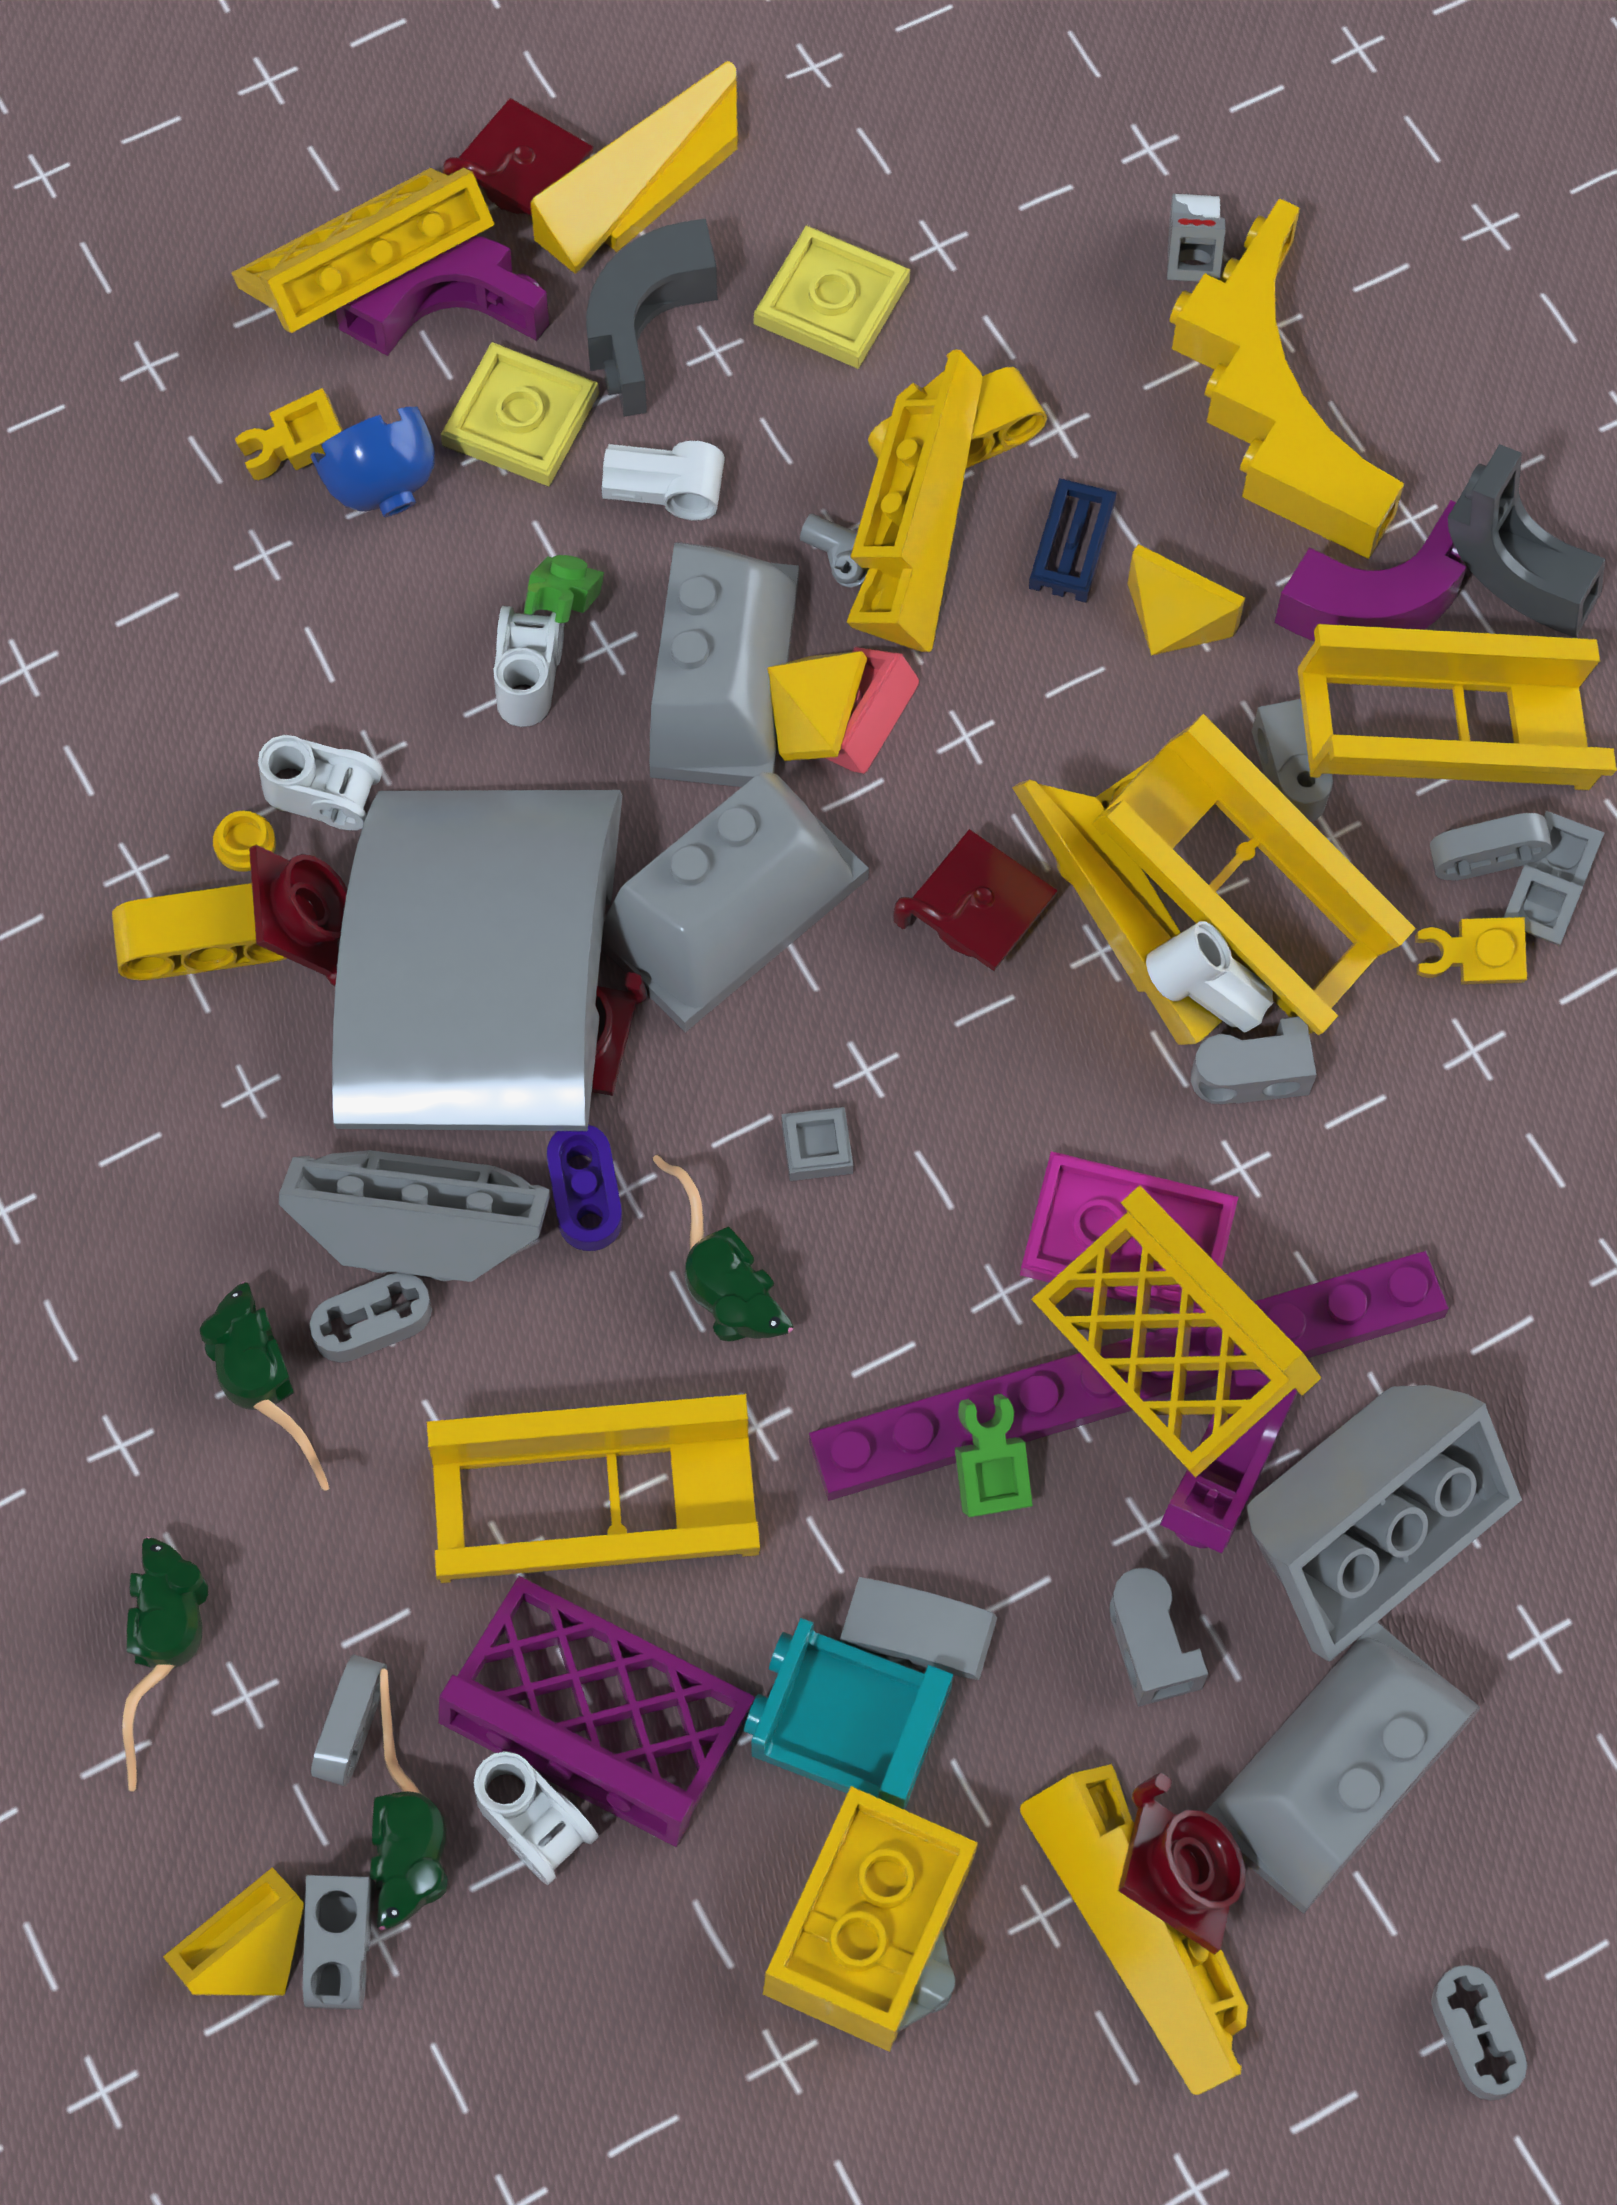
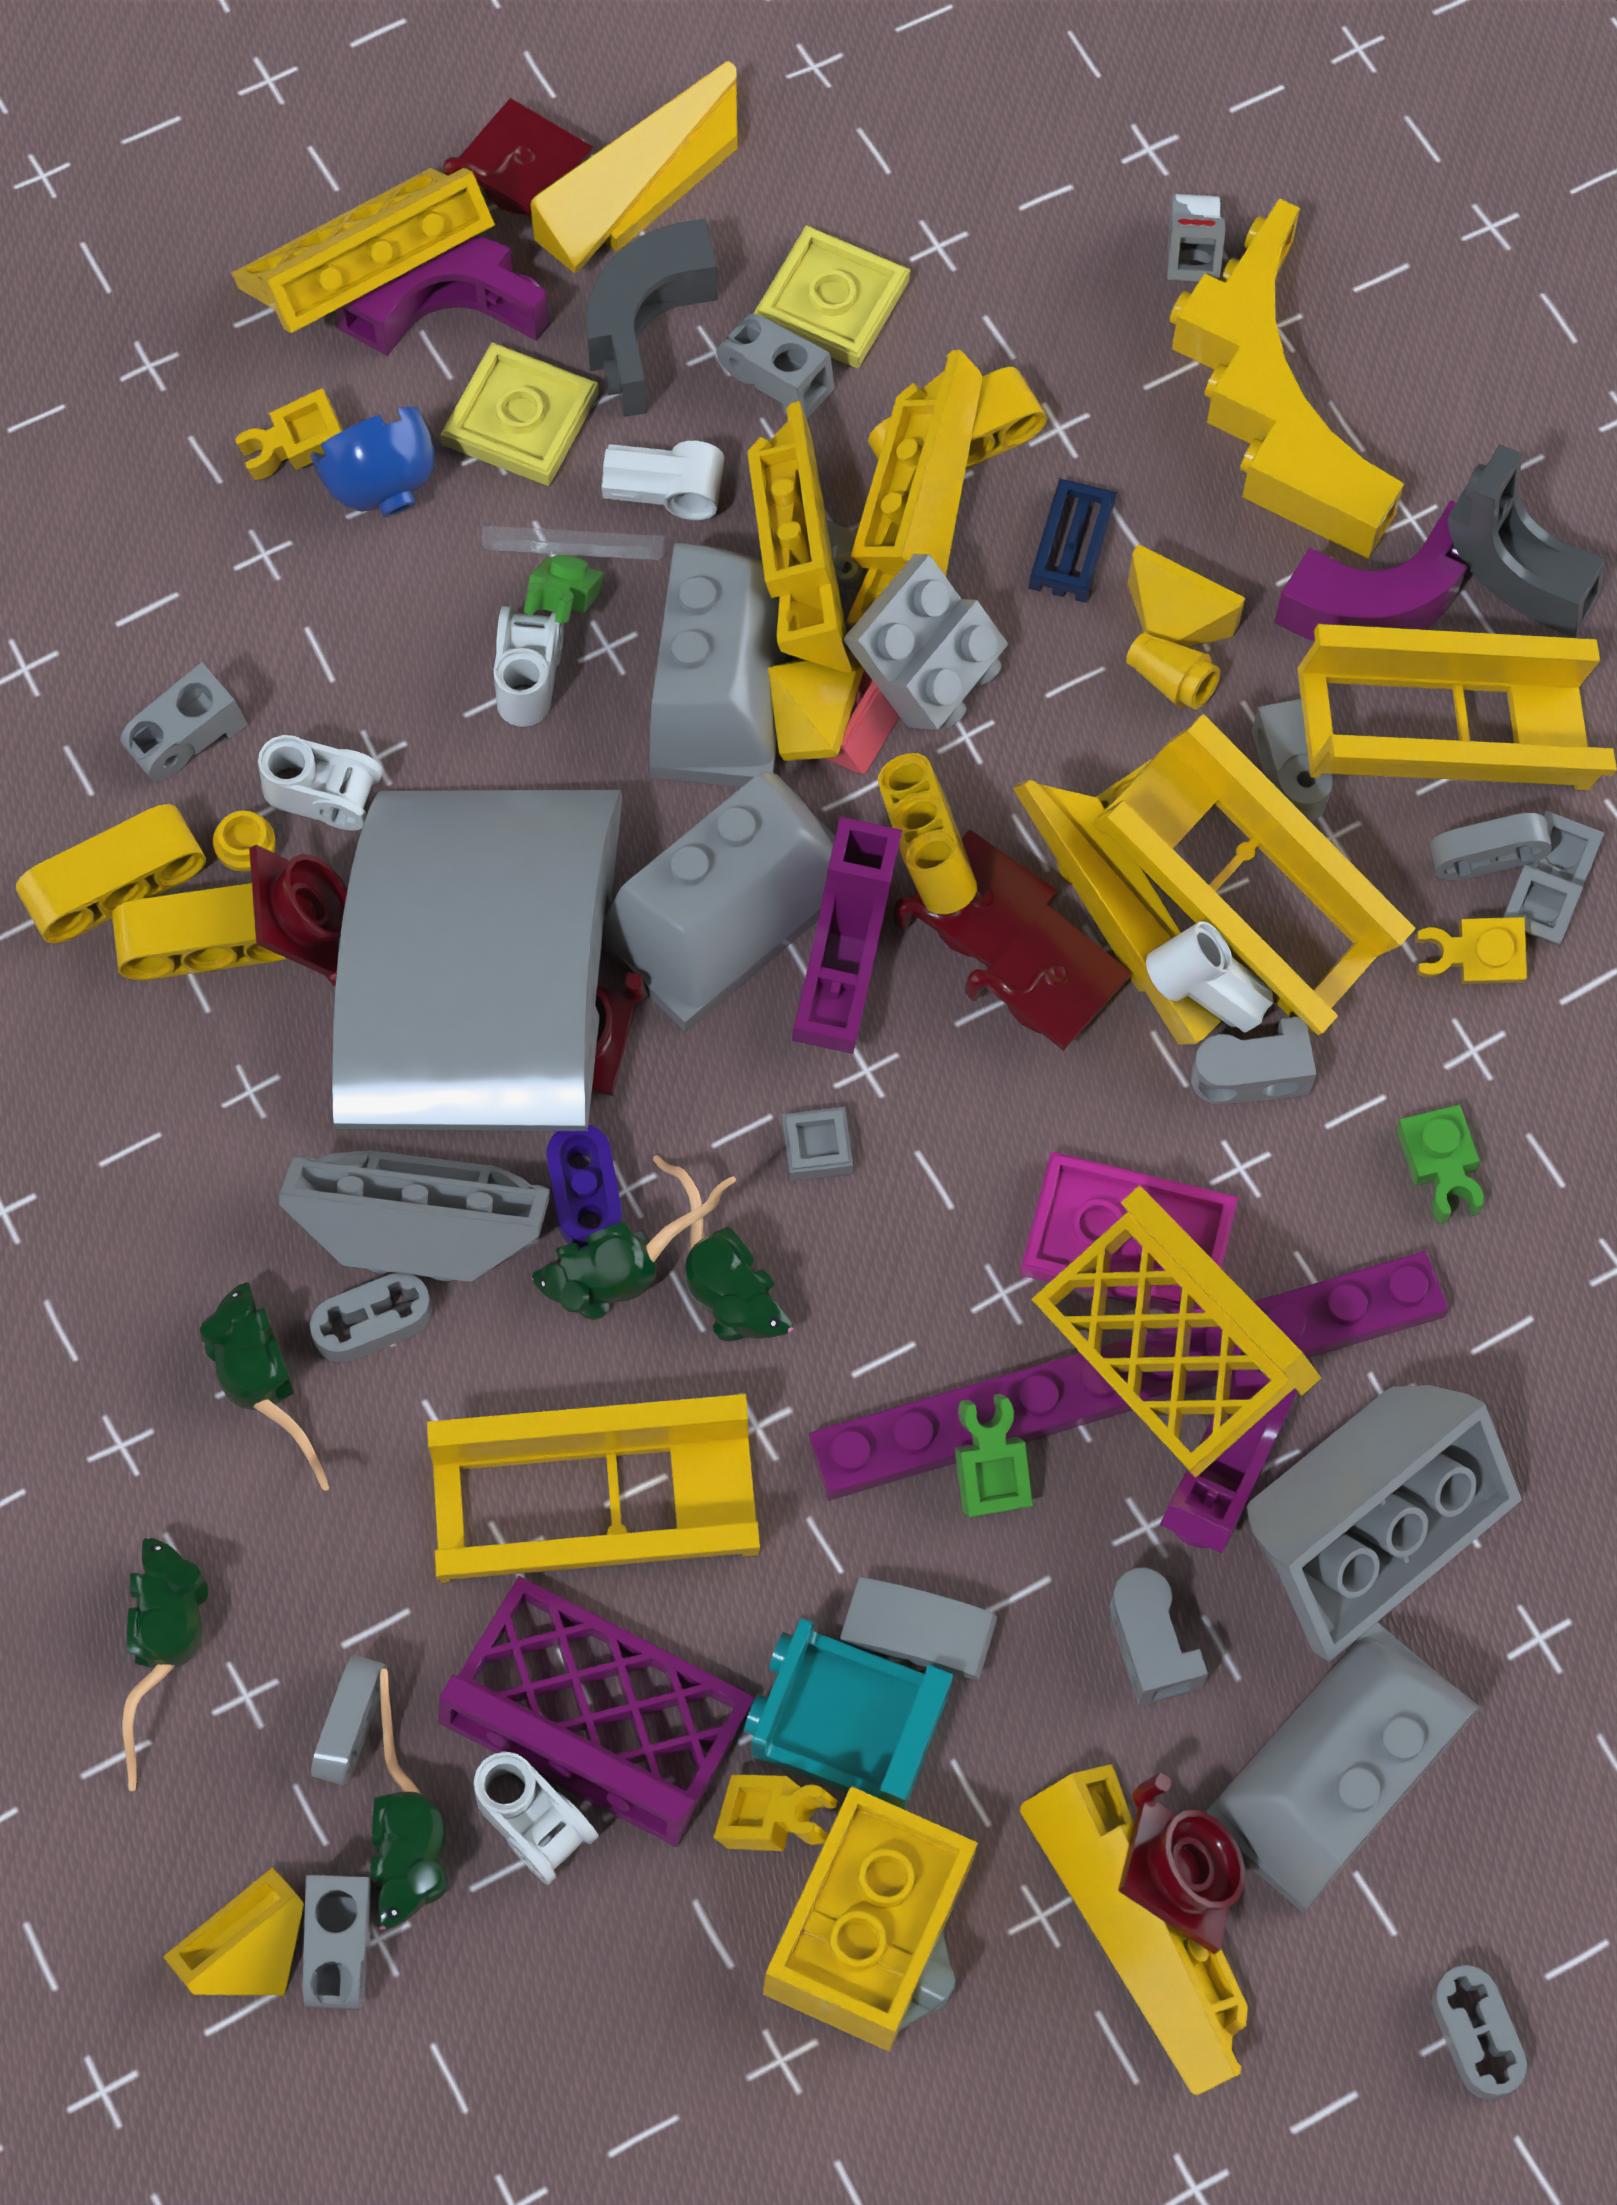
none -> yellow beam [16,804,206,944]
none -> light grey leg [120,662,248,781]
none -> clear tile [482,525,667,560]
none -> dark green animal [531,1176,736,1320]
none -> yellow plate [713,1774,838,1851]
none -> light grey leg [716,314,835,420]
none -> yellow wedge [747,401,853,673]
none -> magenta arch [791,816,902,1054]
none -> light grey plate [843,554,1008,730]
none -> yellow beam [878,753,977,915]
none -> dark red hat [965,904,1132,1051]
none -> yellow cone [1126,633,1220,710]
none -> bright green plate [1396,1105,1484,1224]

